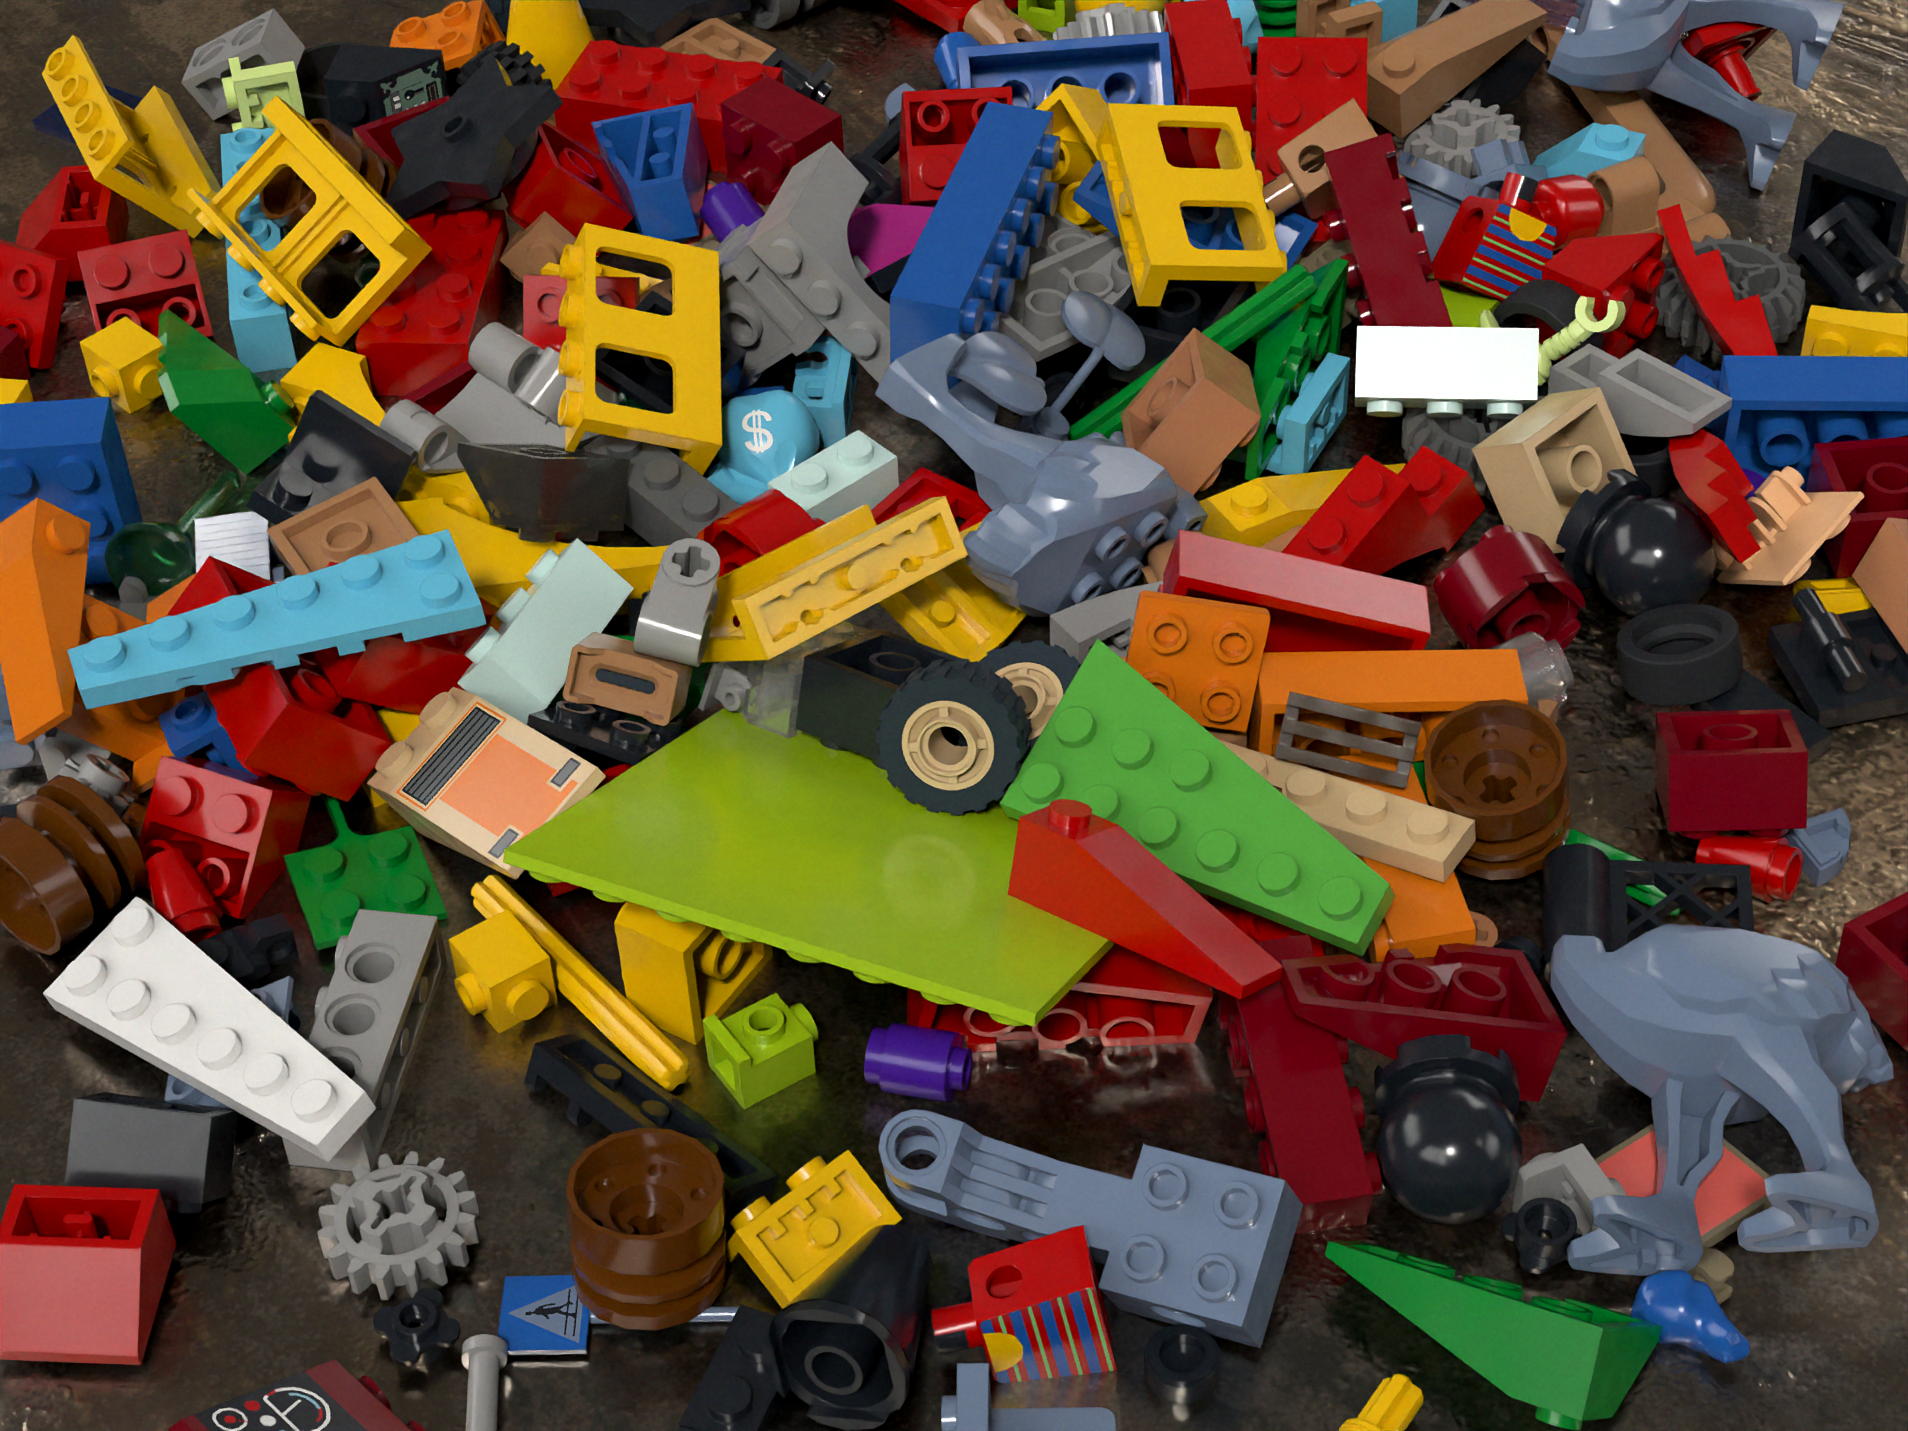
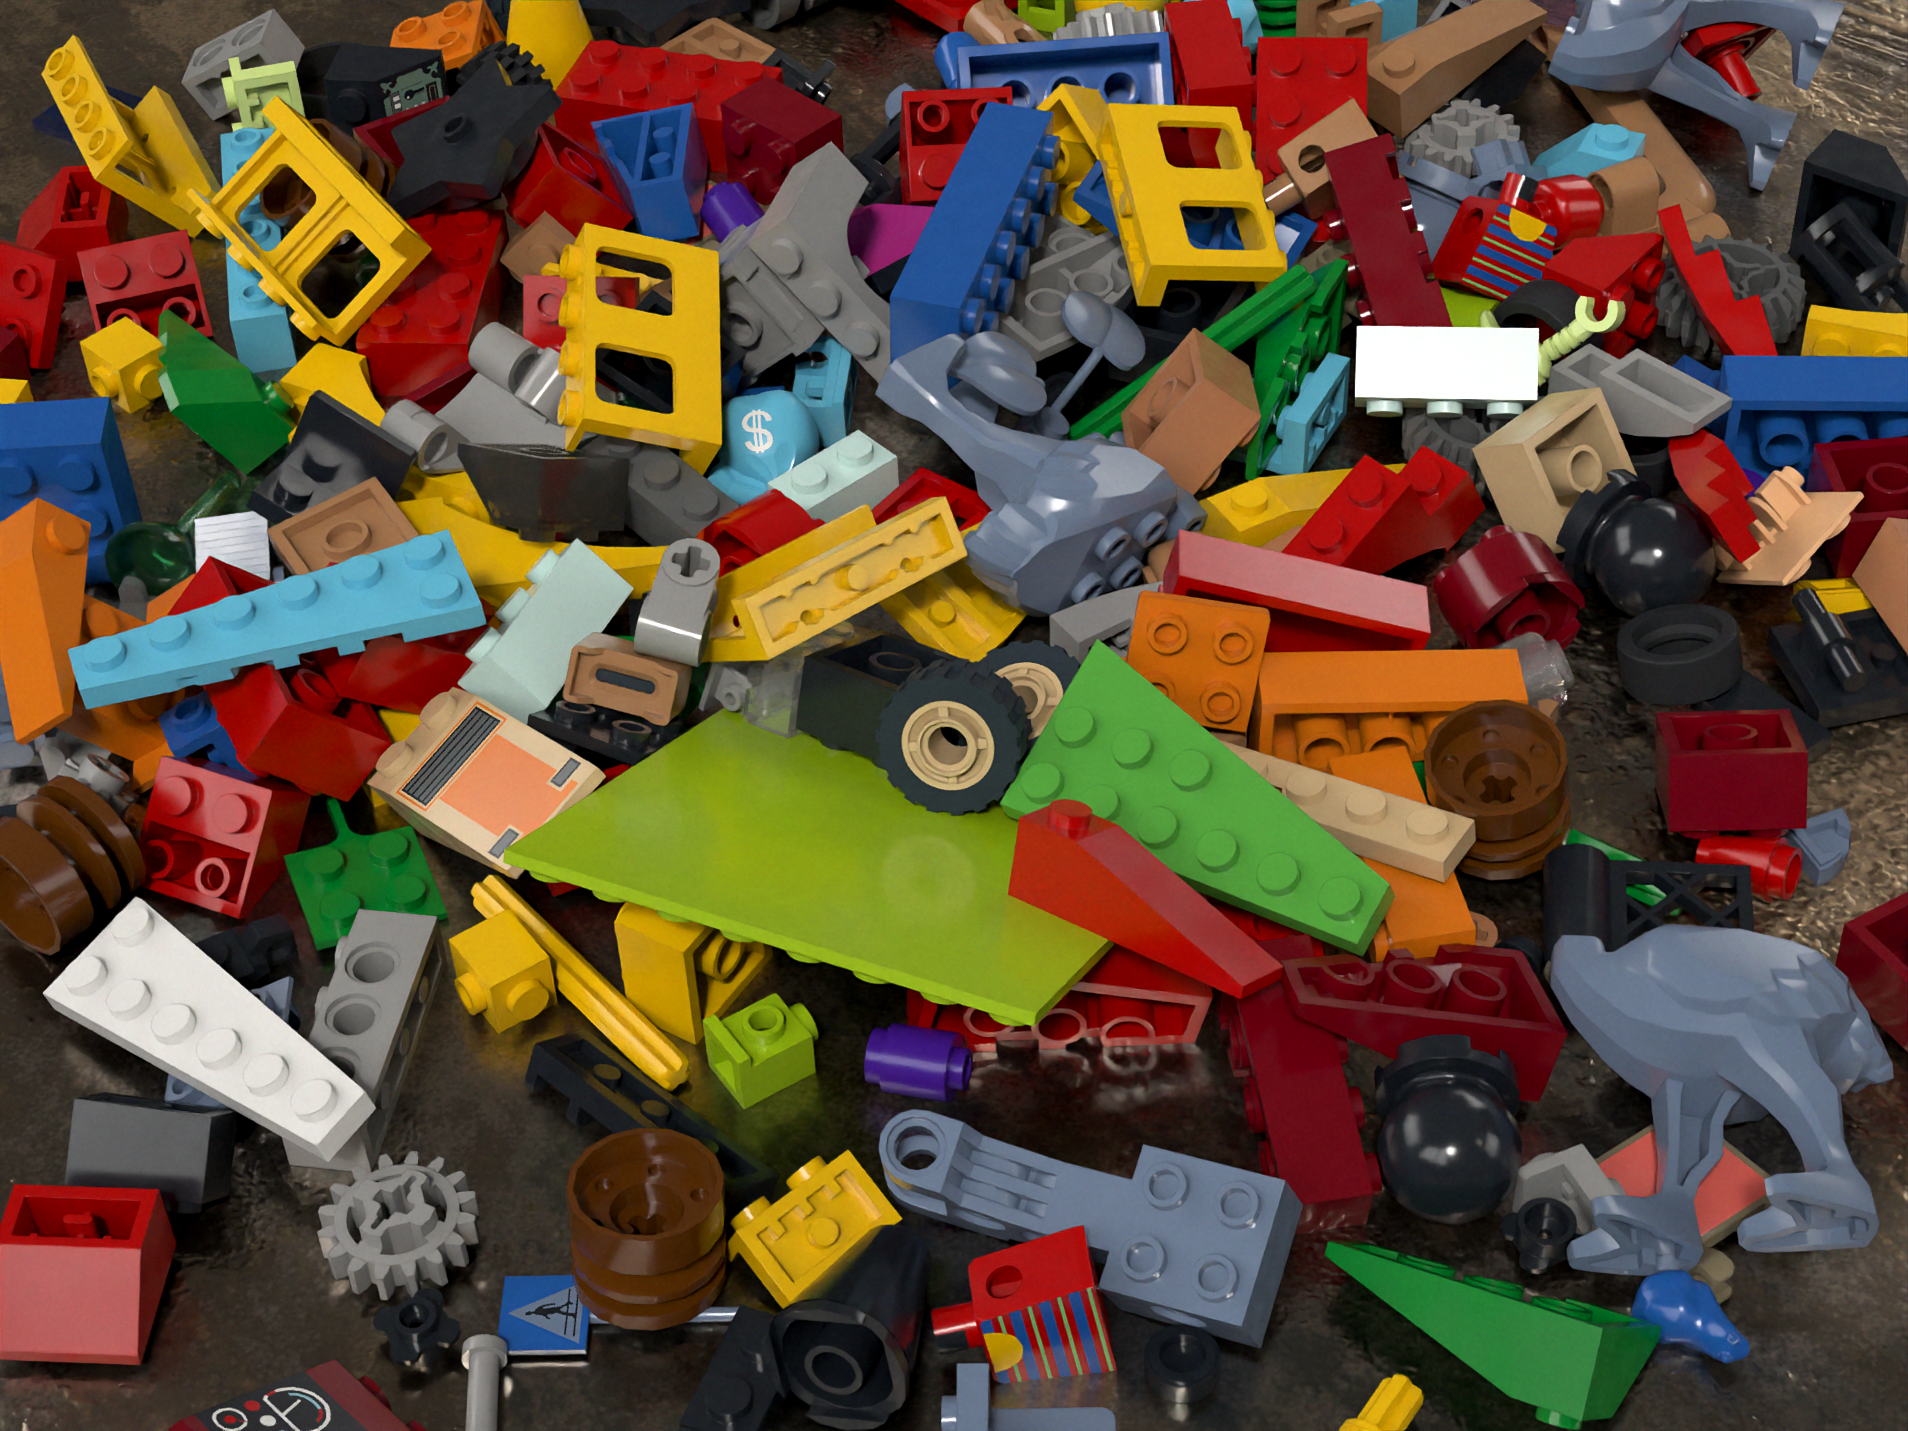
red cone [145,848,223,944] -> none
dark brown tile [1274,691,1422,788] -> none

